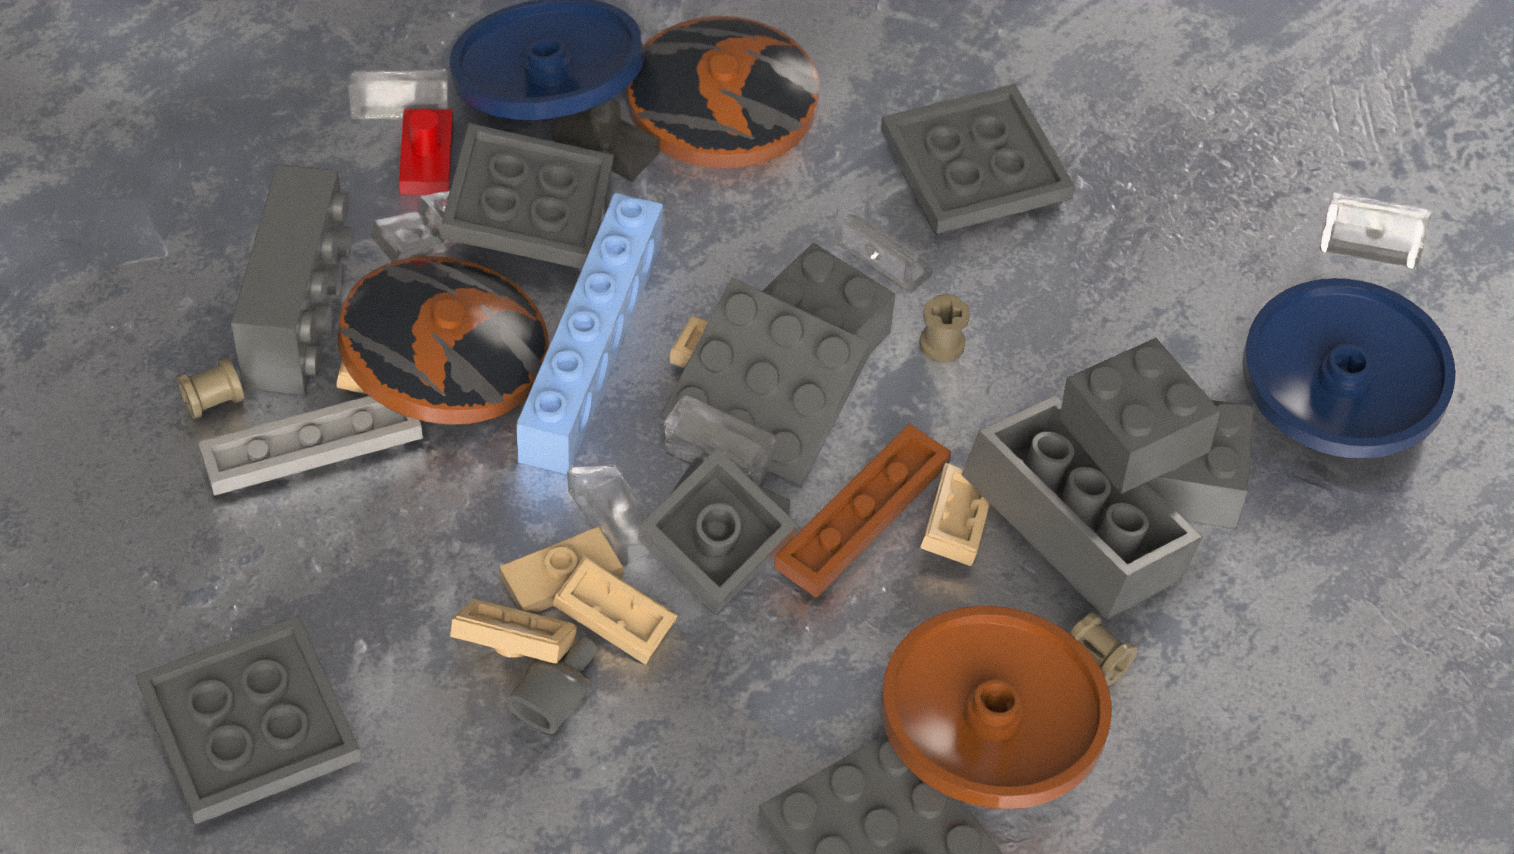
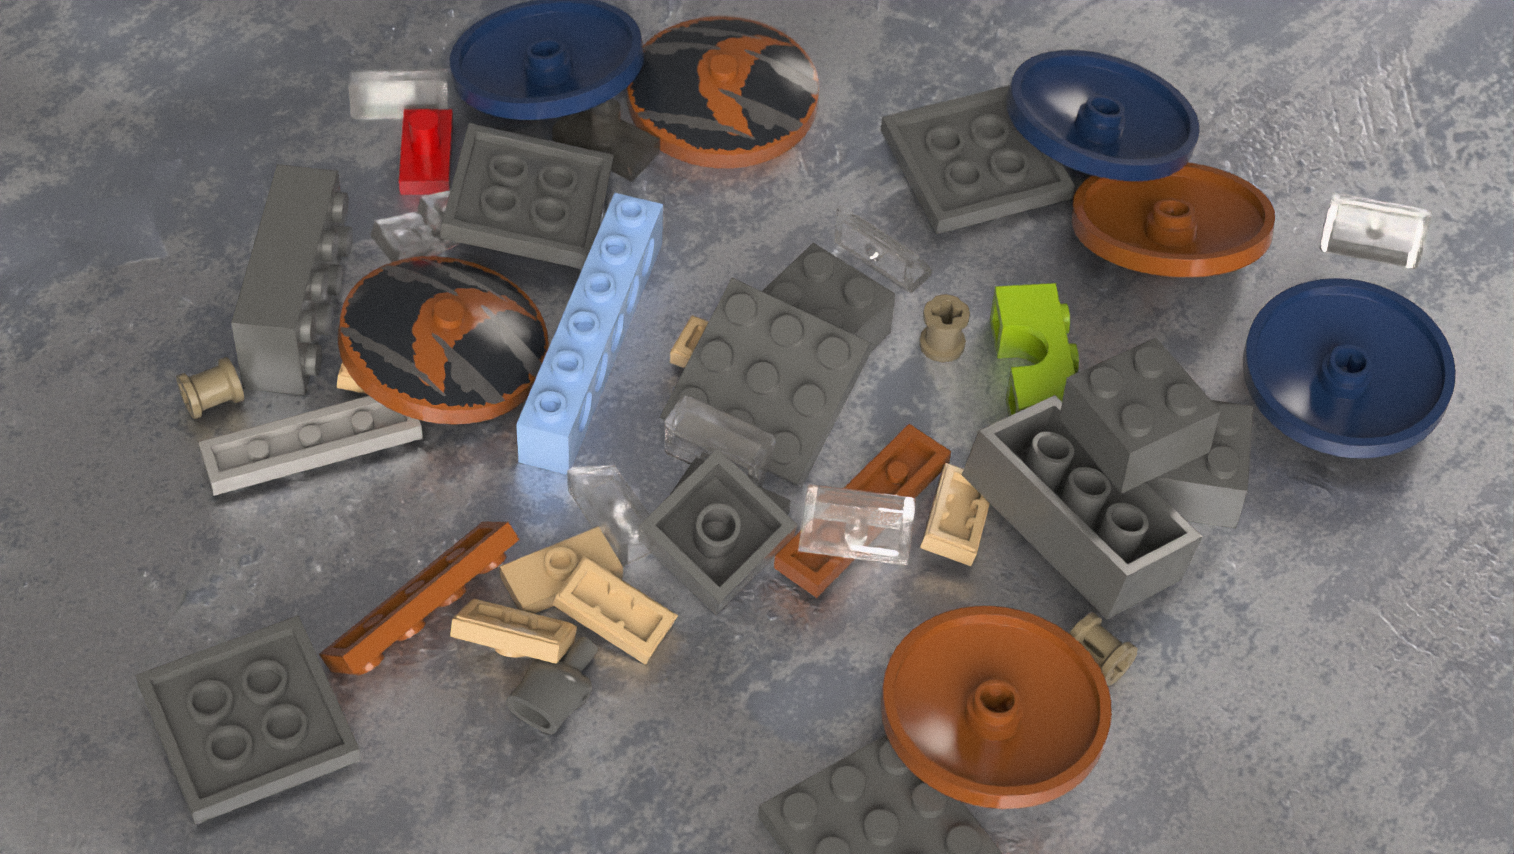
none -> dark orange plate [319,521,520,676]
none -> clear slope [798,484,916,566]
none -> lime arch [990,283,1079,416]
none -> dark blue dish [1006,50,1200,181]
none -> dark orange dish [1072,162,1275,277]

